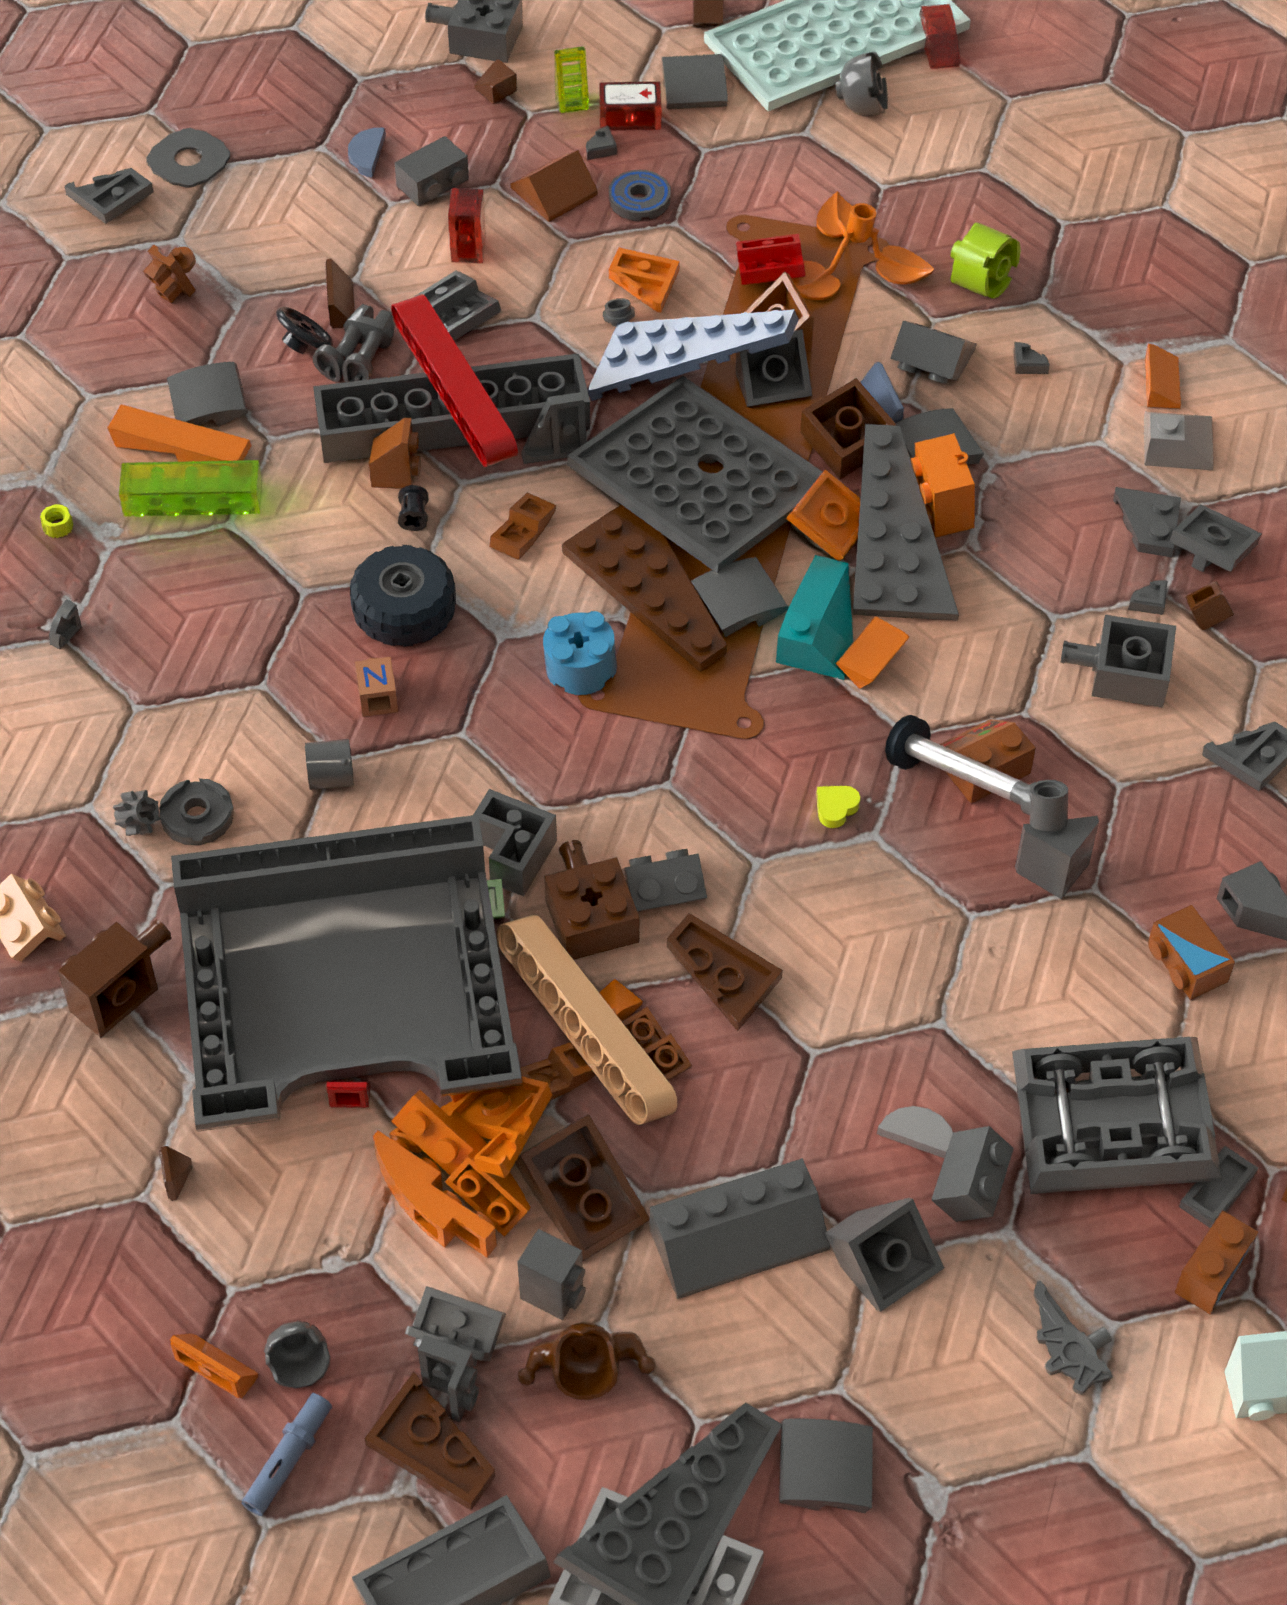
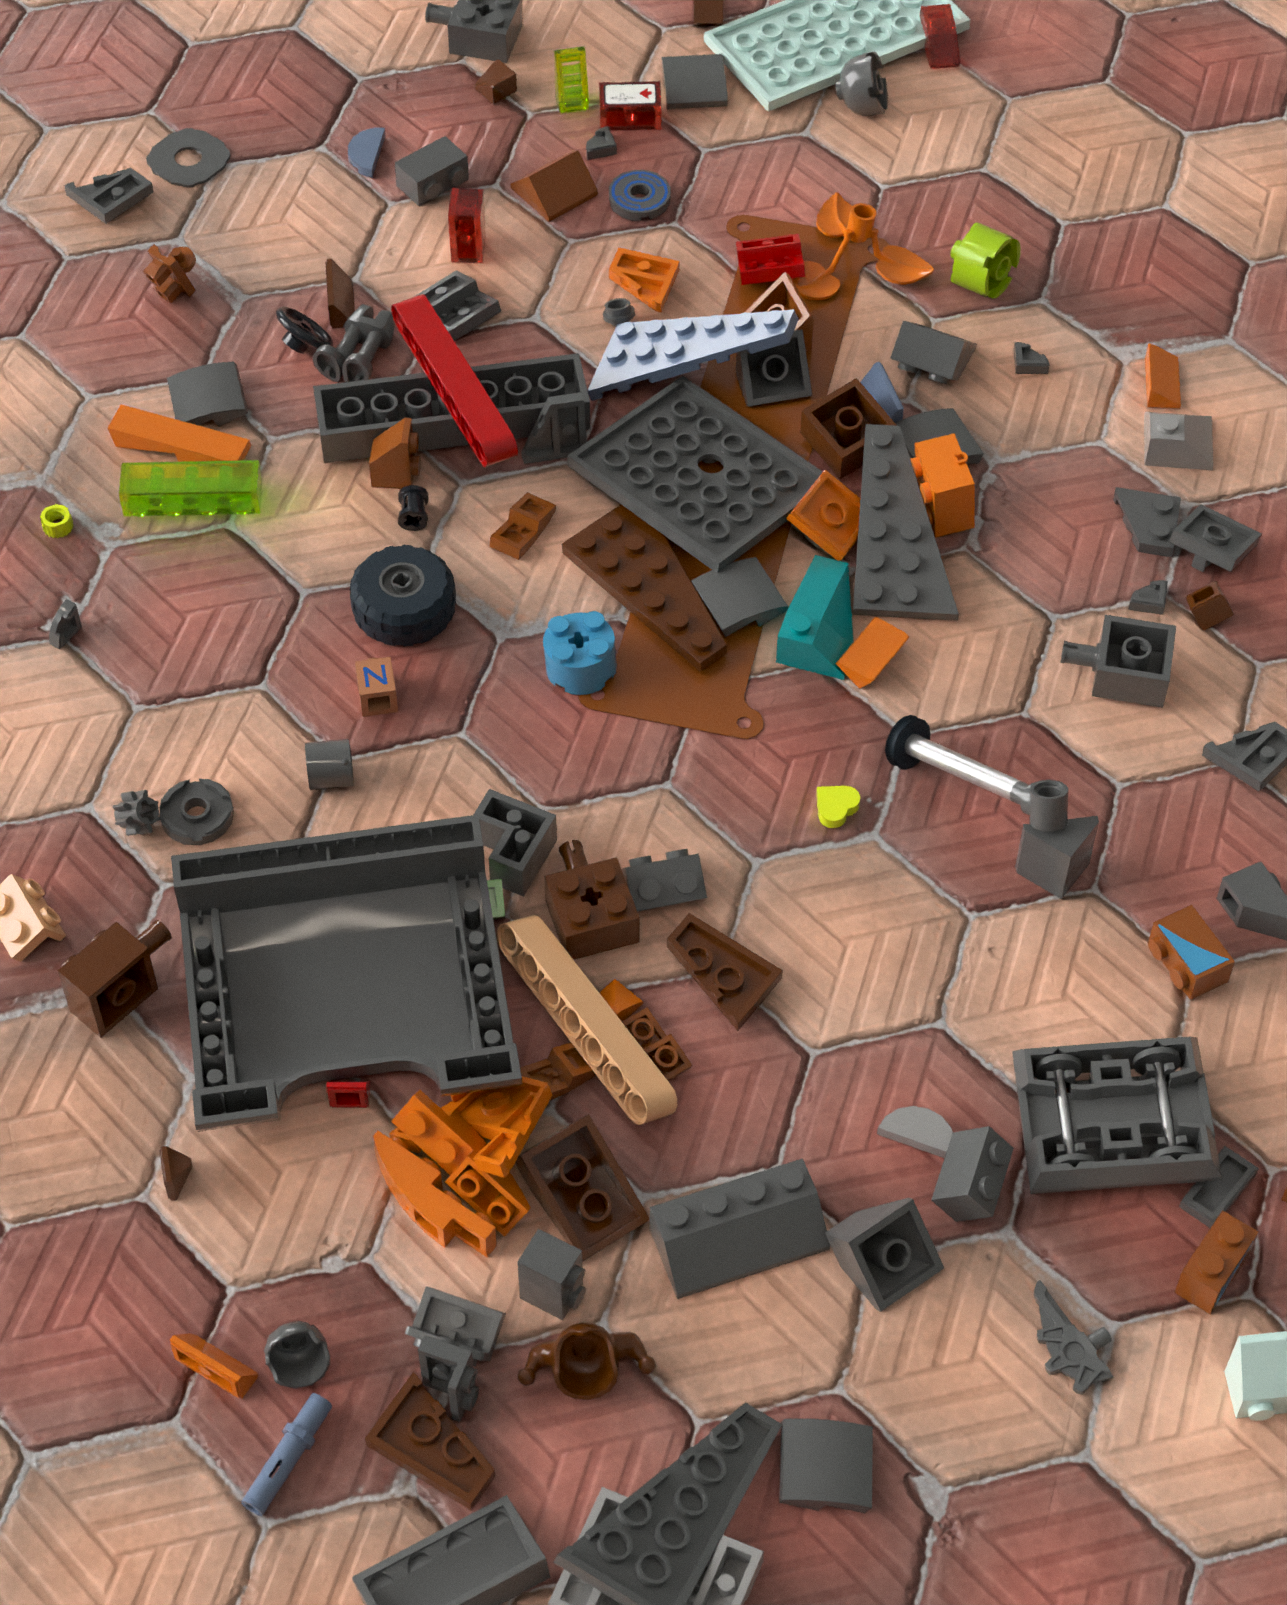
dark orange slope [940,719,1036,804] -> none

